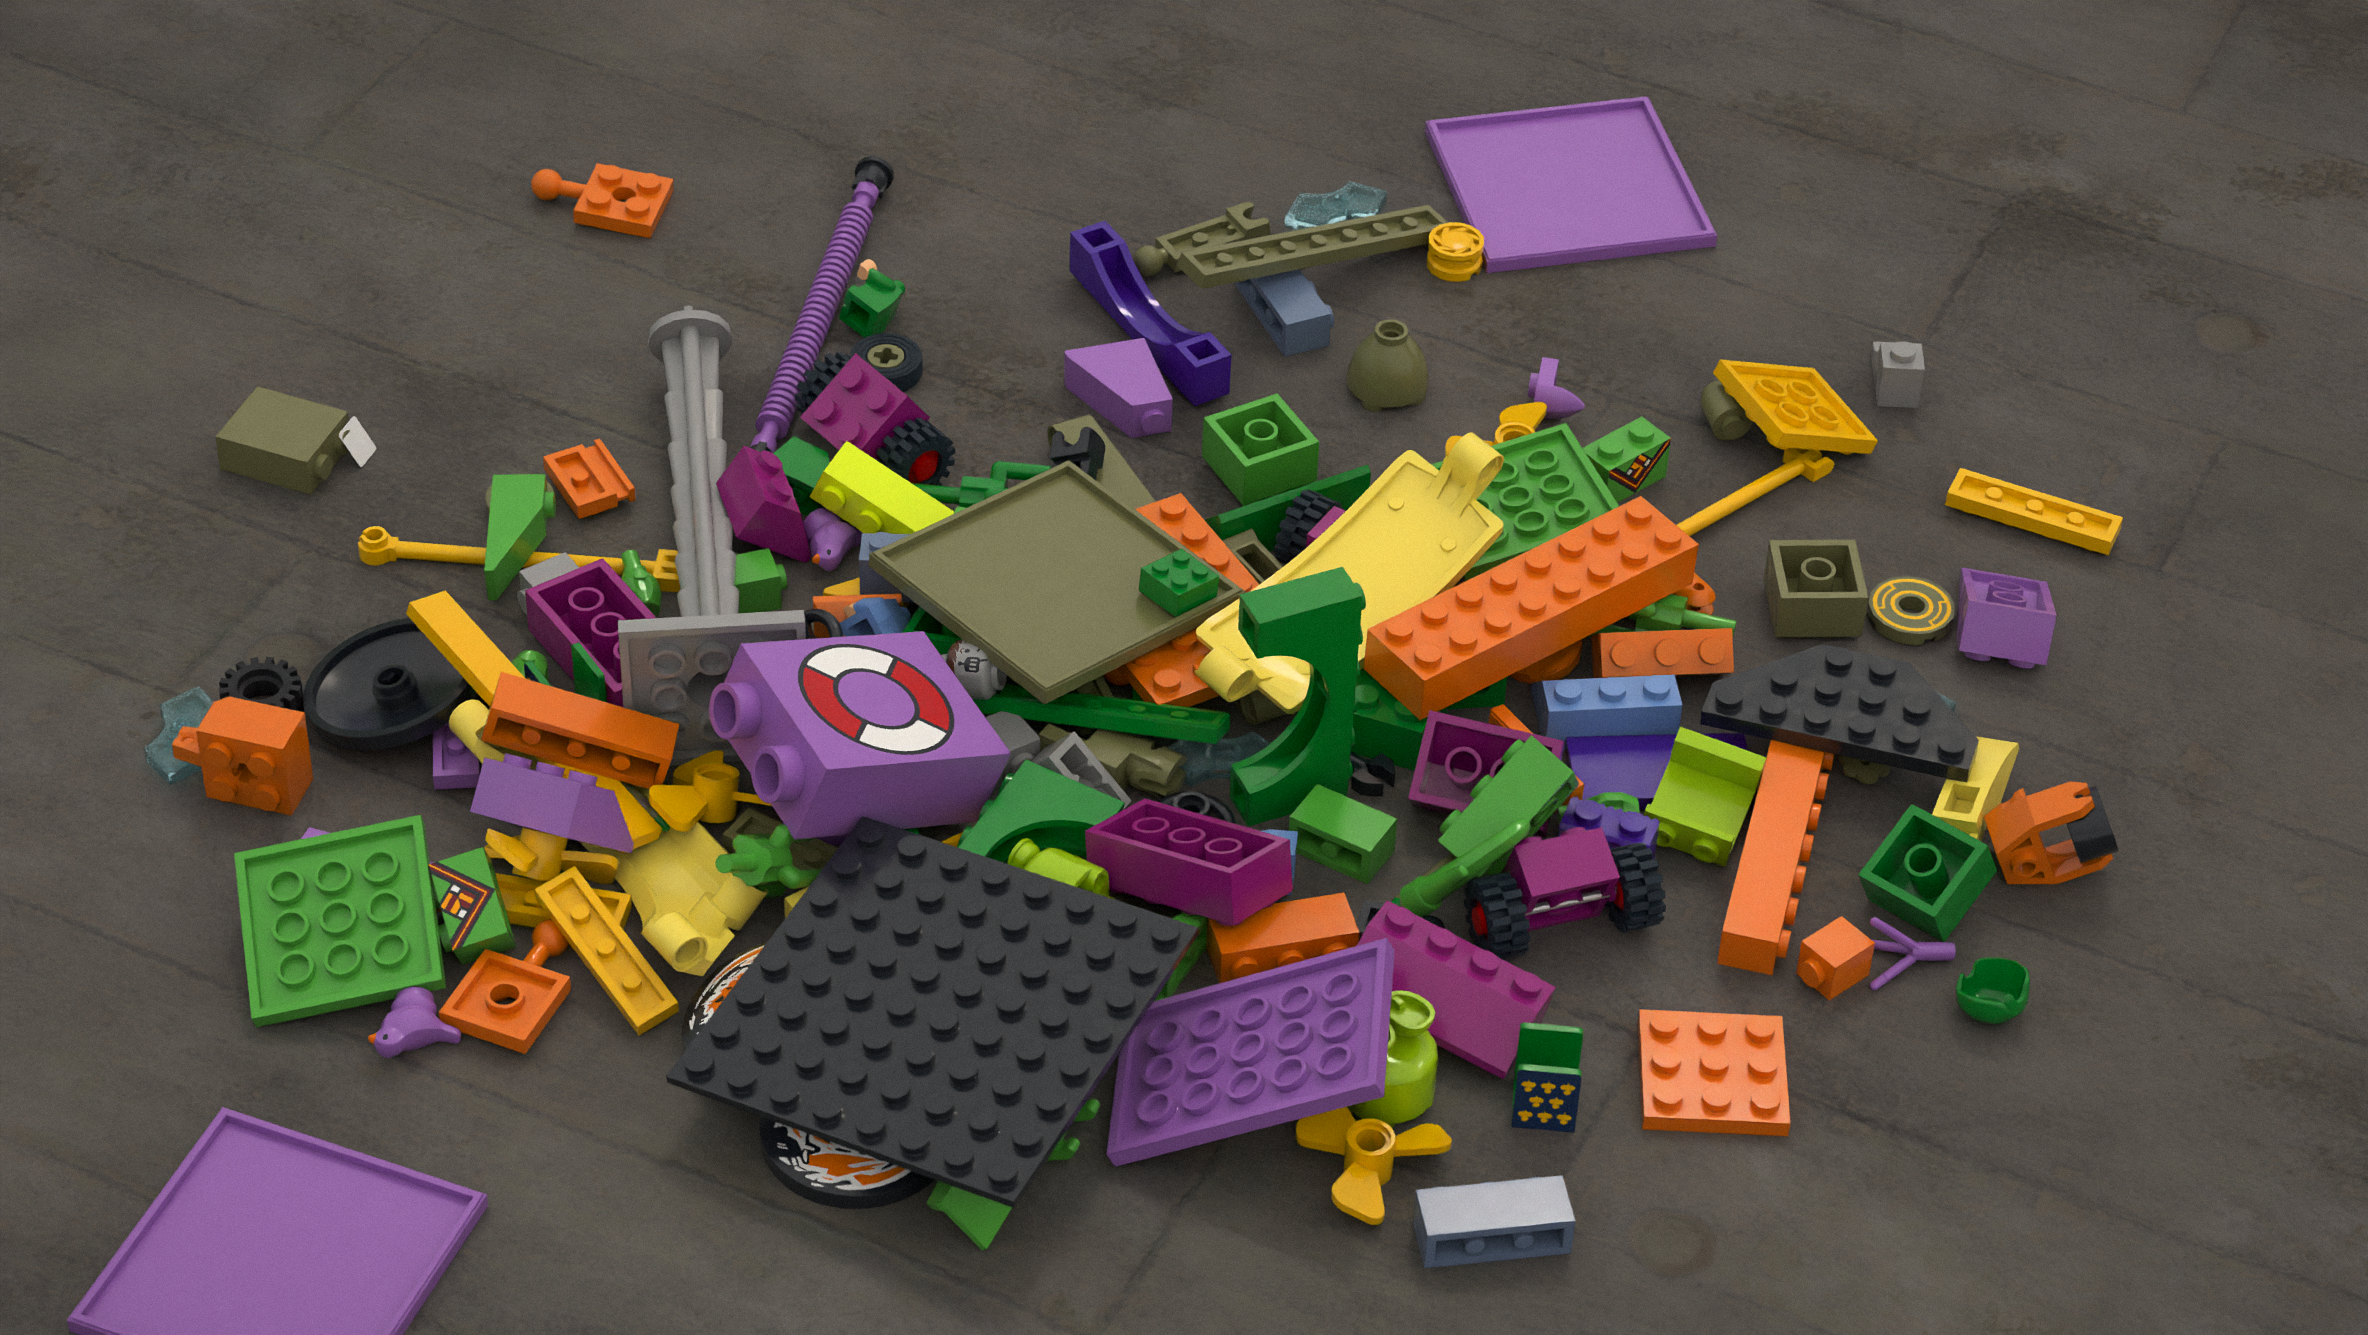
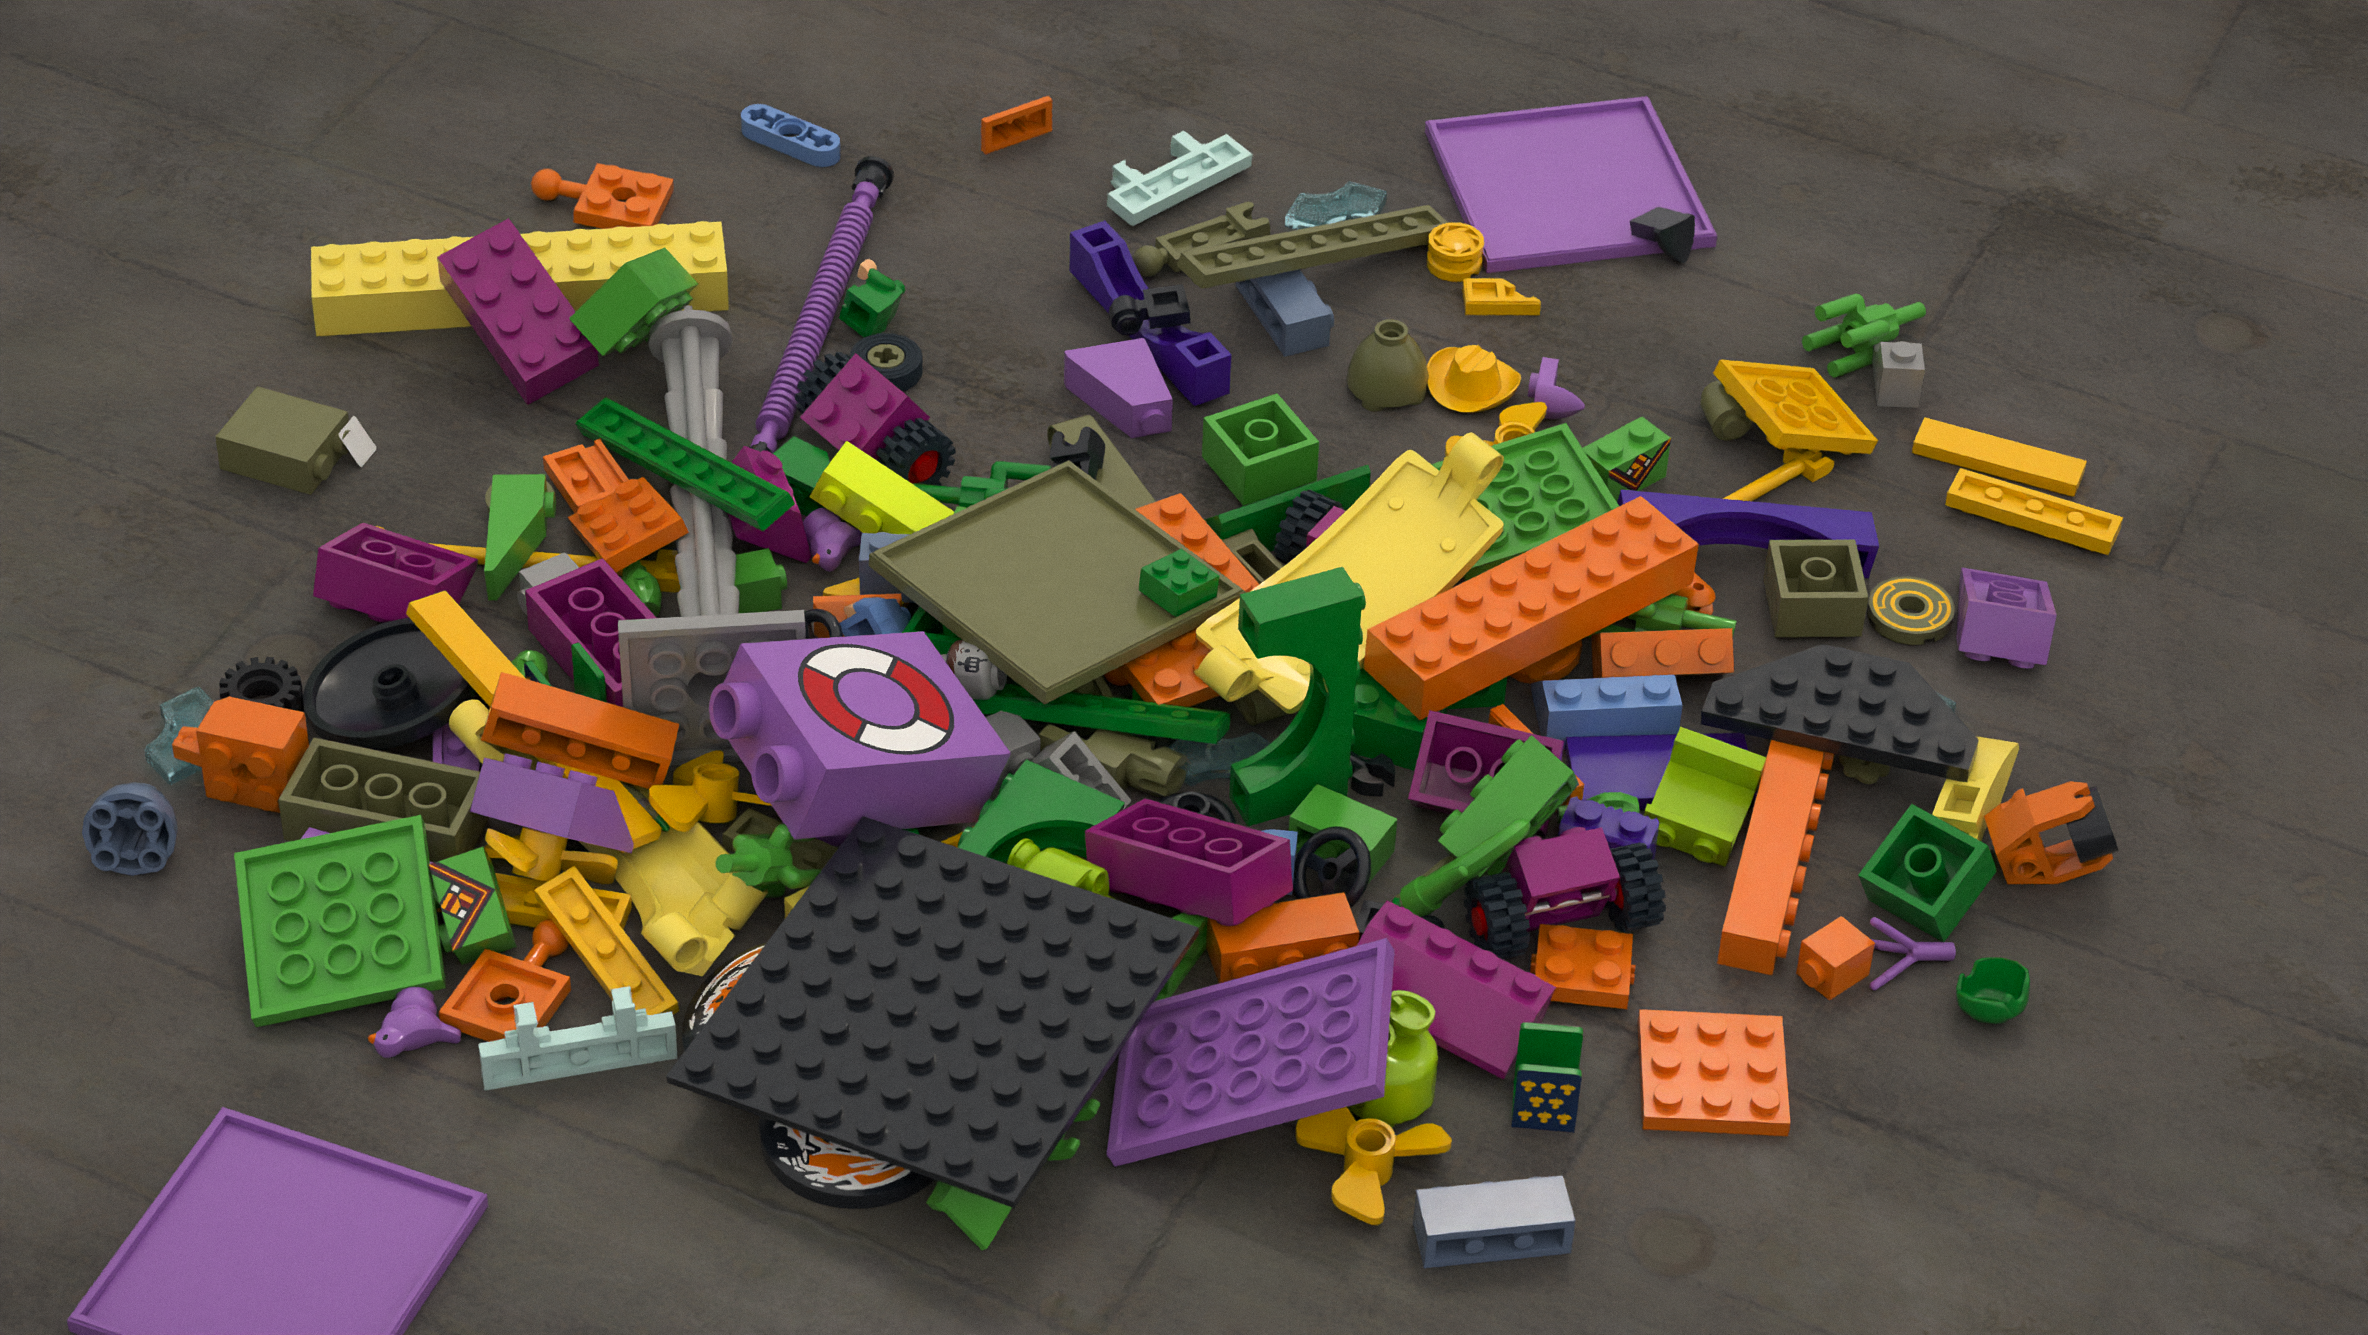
none -> sand blue piece [82,782,178,876]
none -> olive brick [278,738,489,863]
none -> light yellow brick [311,221,729,337]
none -> magenta slope [313,522,478,622]
none -> magenta brick [437,218,599,405]
none -> light aqua hinge [478,986,677,1090]
none -> orange plate [568,477,689,572]
none -> bright green brick [569,248,698,356]
none -> green tile [575,397,795,532]
none -> medium blue beam [741,104,841,167]
none -> orange slope [981,96,1052,155]
none -> light aqua hinge [1107,131,1252,226]
none -> black plate [1109,284,1191,336]
none -> black piece [1293,826,1371,909]
none -> yellow hat [1427,345,1521,413]
none -> yellow tile [1462,278,1541,315]
none -> orange plate [1530,924,1635,1009]
none -> dark purple arch [1617,490,1879,578]
none -> black tile [1629,207,1695,263]
none -> bright green plant [1802,293,1926,378]
none -> yellow tile [1912,417,2087,497]

